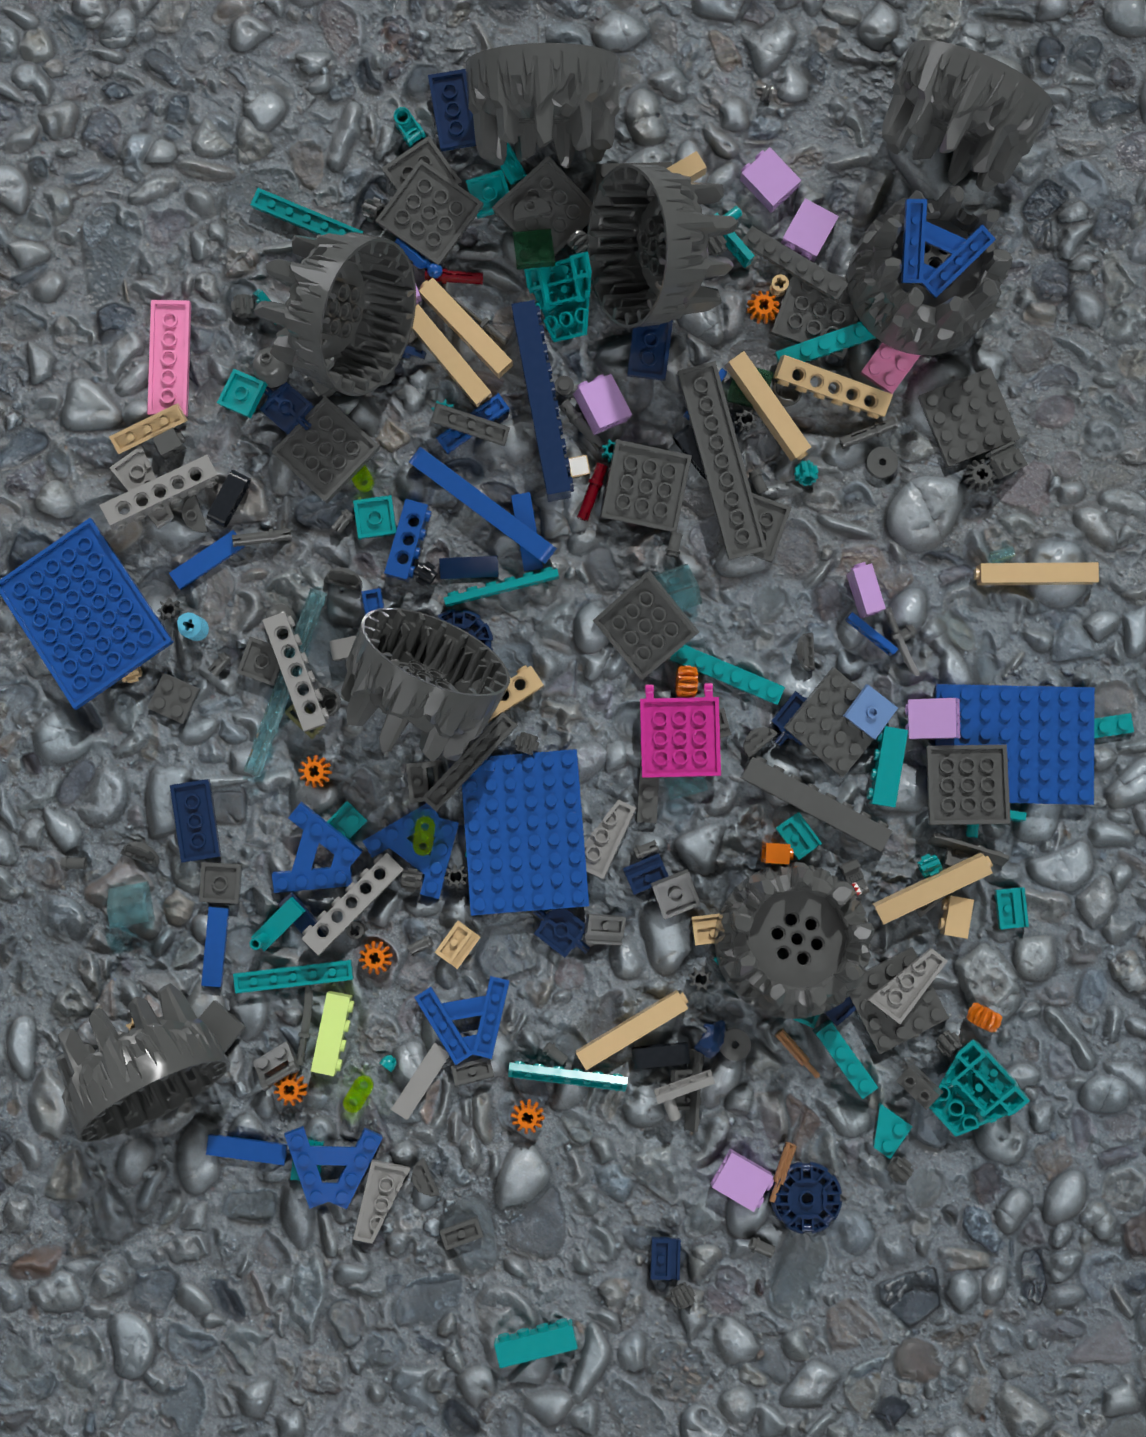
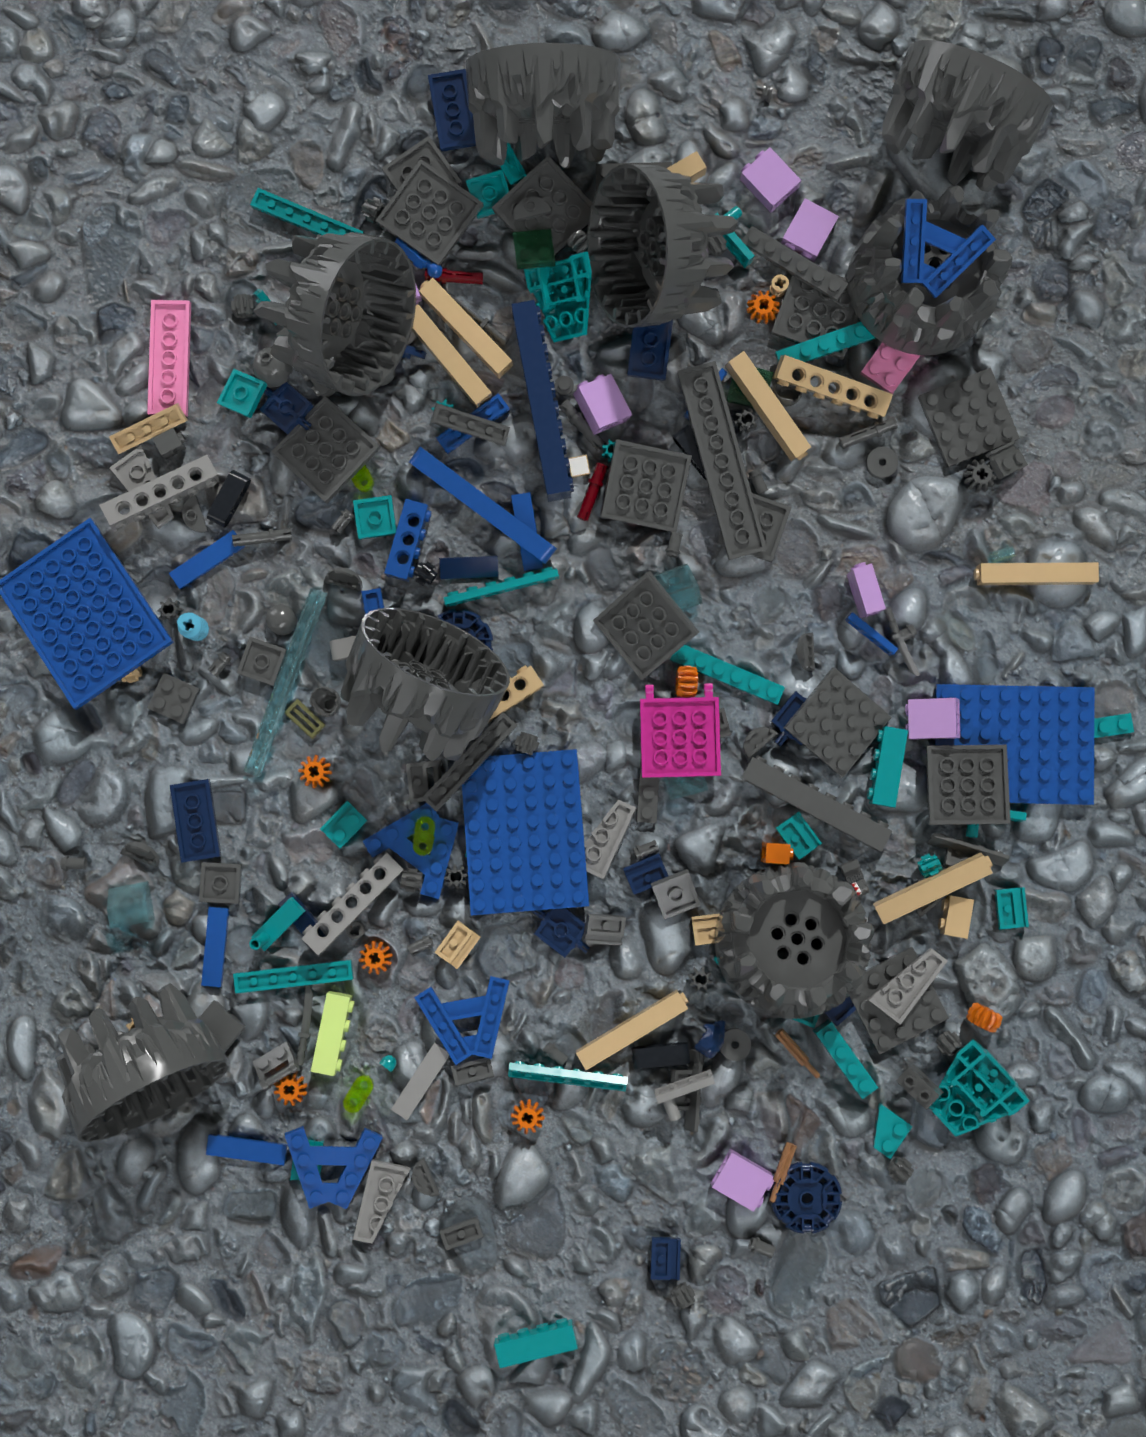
light grey brick [262,612,329,732] -> none
blue plate [272,802,363,893] -> none
teal piece [394,107,426,148] -> none
teal gear [794,460,819,486] -> none
medium blue plate [843,684,898,739] -> none

